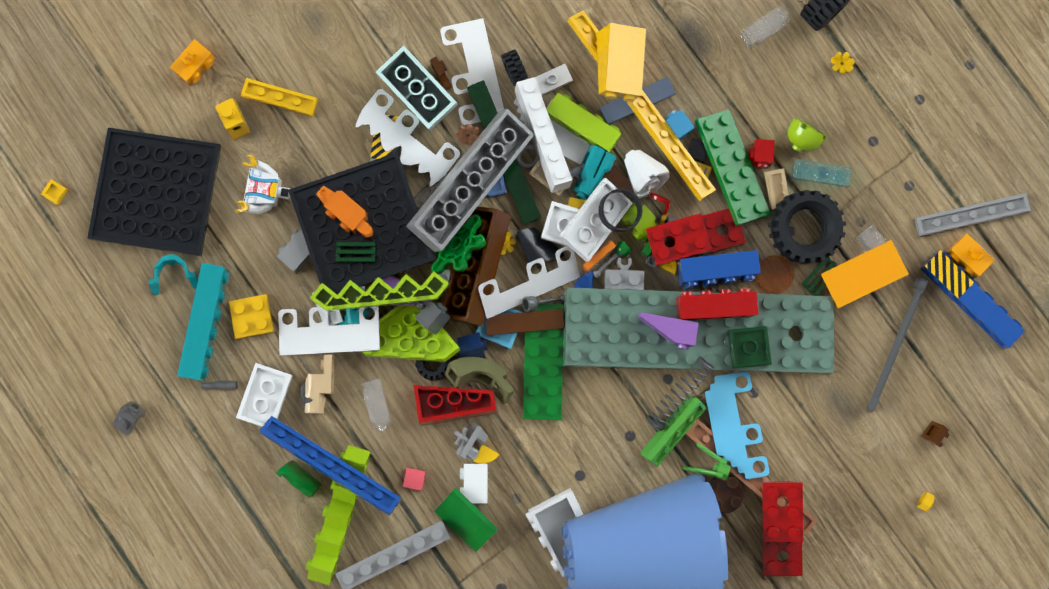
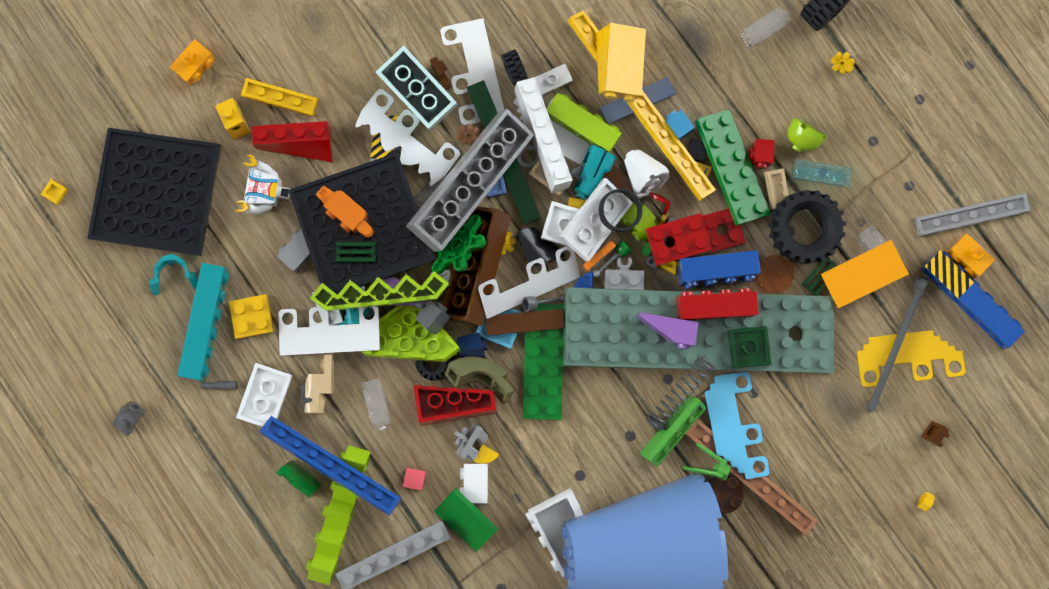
red bracket [762,481,803,576] -> none
none -> red wedge [252,121,333,163]
none -> yellow piece [857,330,966,387]

